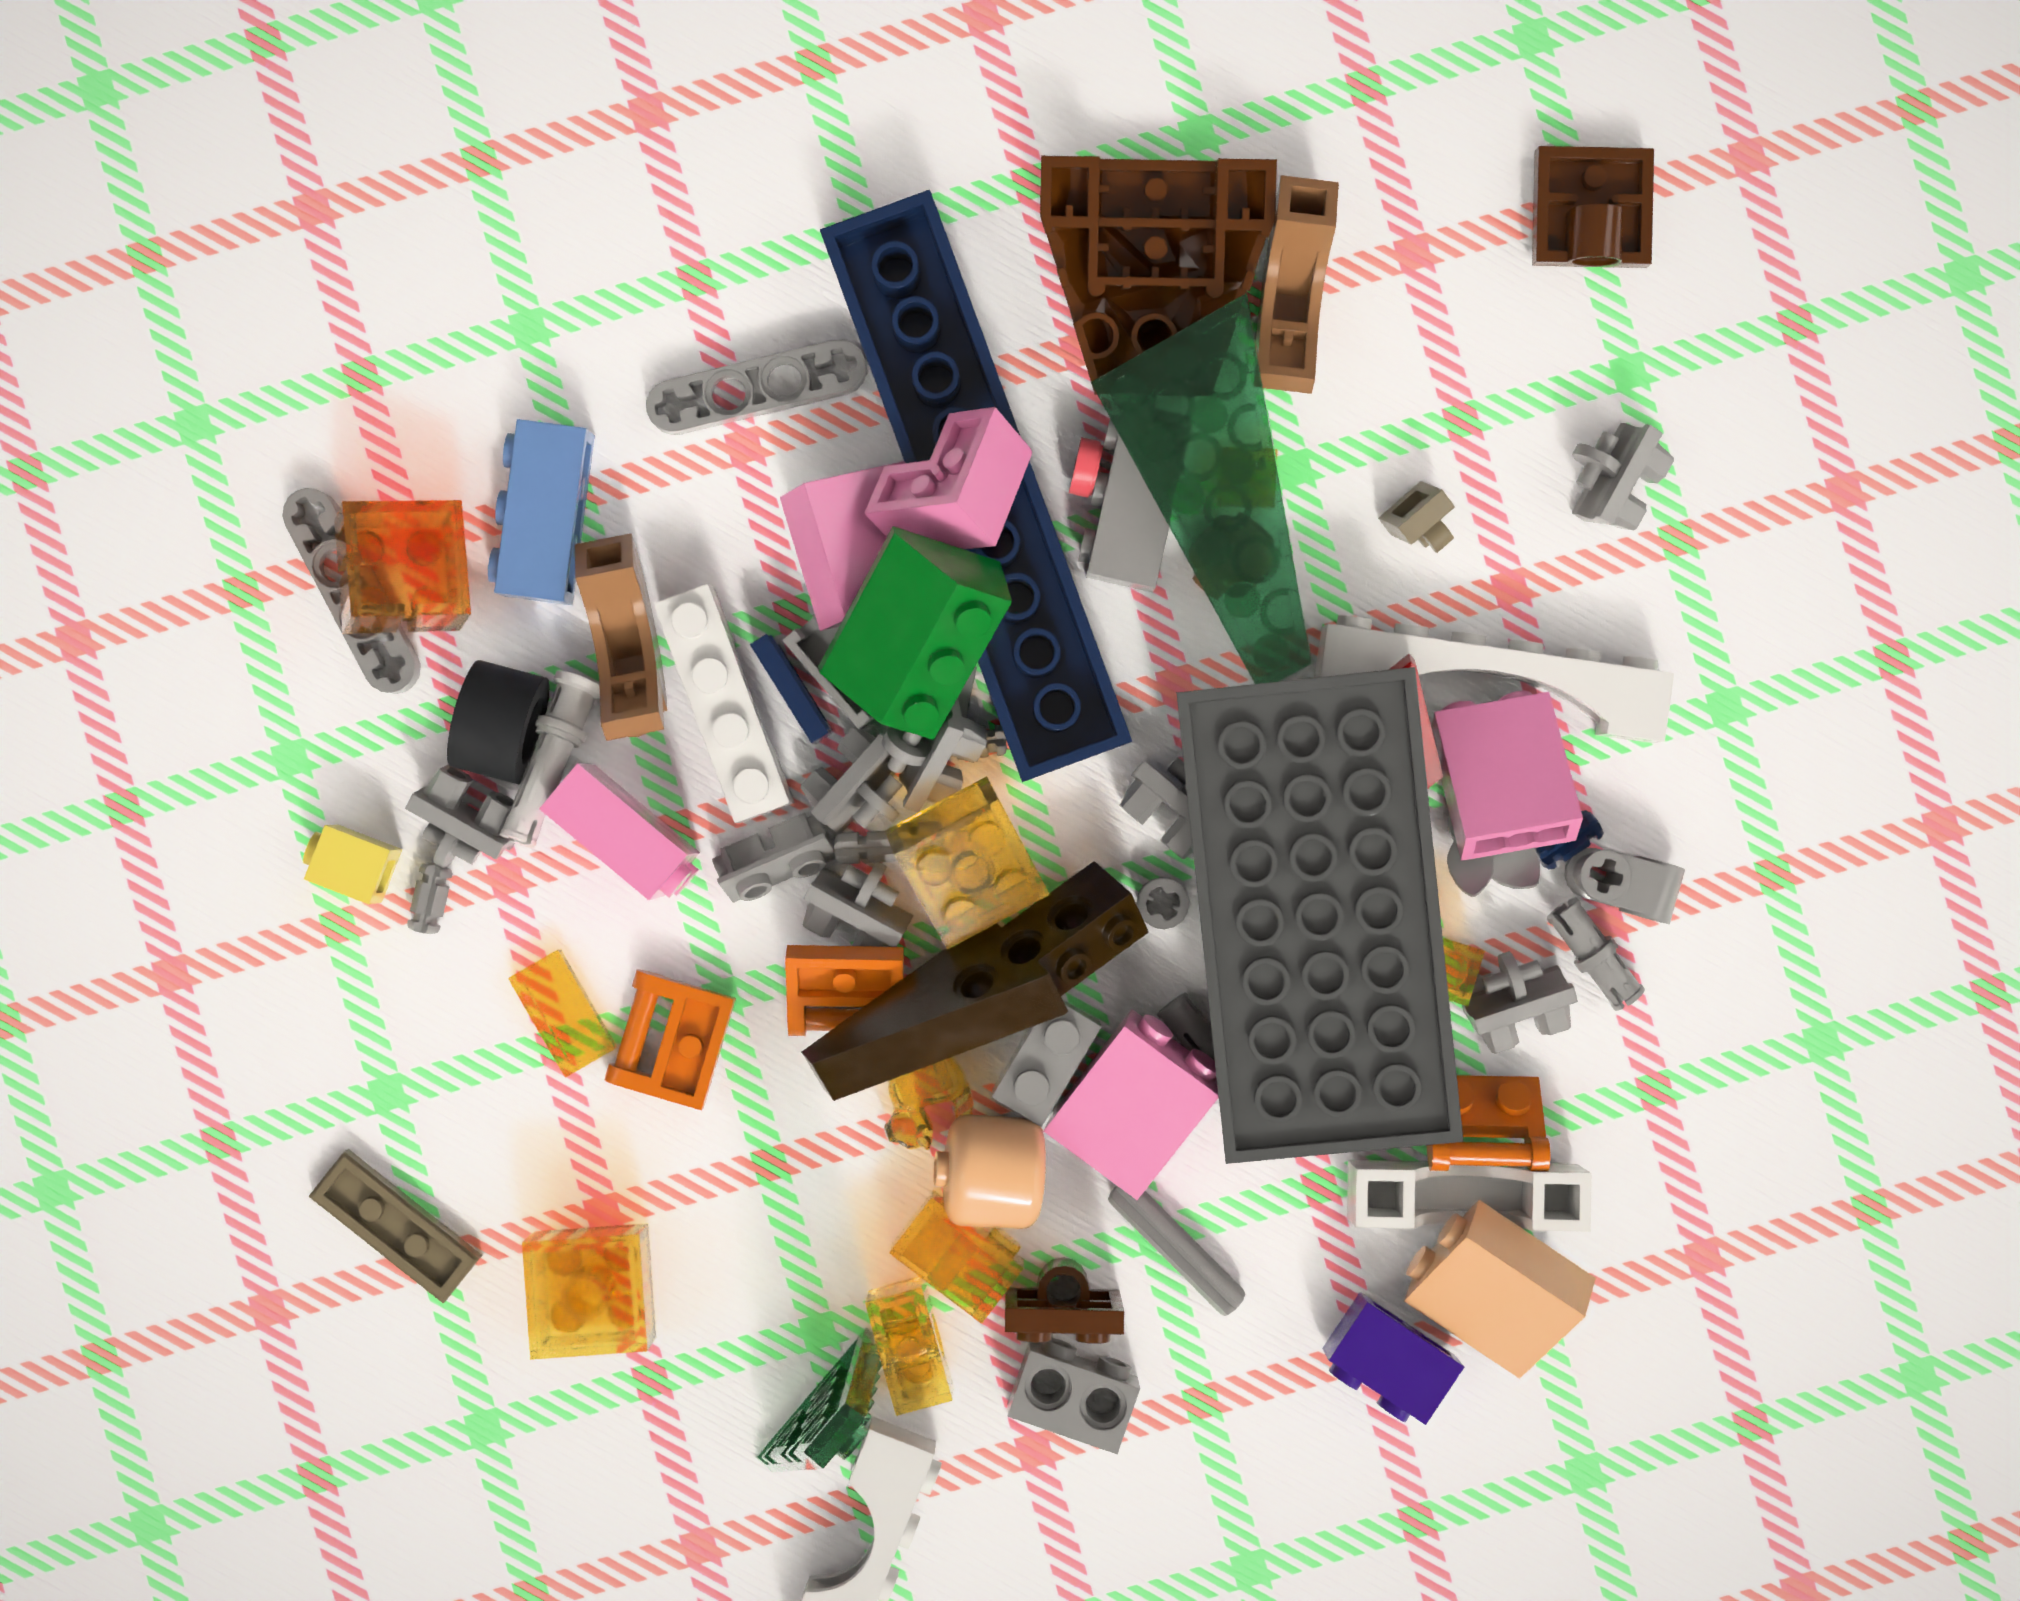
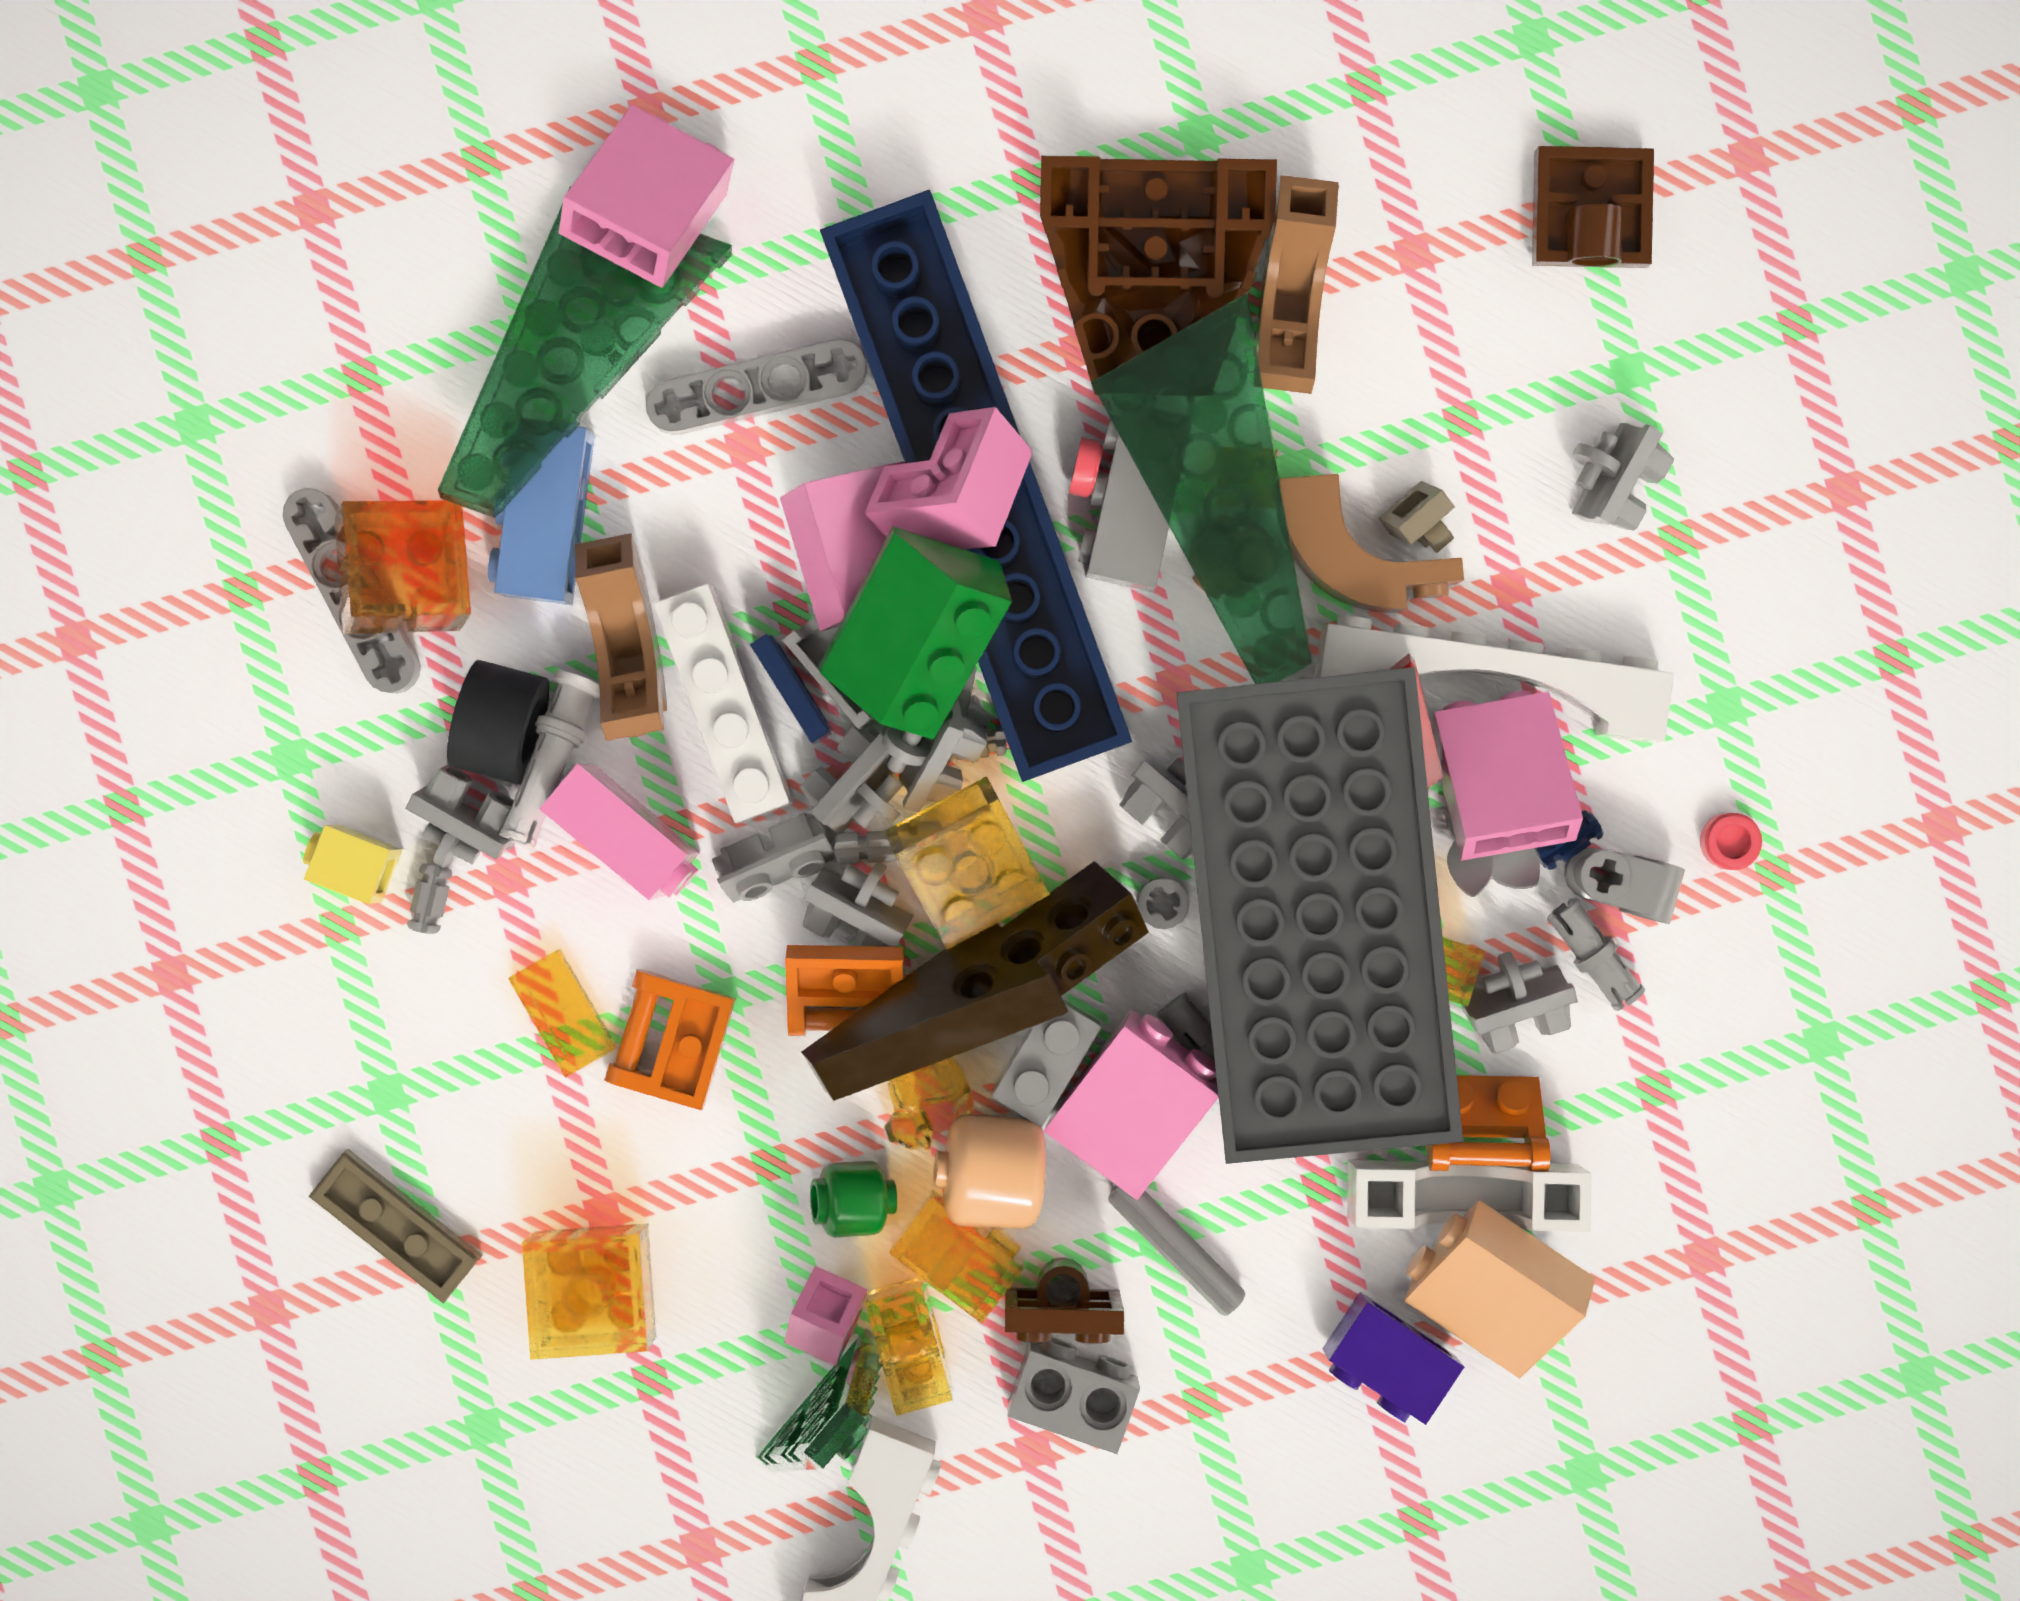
none -> clear green wing [437,186,733,518]
none -> bright pink brick [559,105,735,288]
none -> bright pink brick [784,1266,868,1367]
none -> green head [810,1161,897,1238]
none -> medium nougat arch [1275,474,1464,613]
none -> coral tile [1700,813,1762,870]

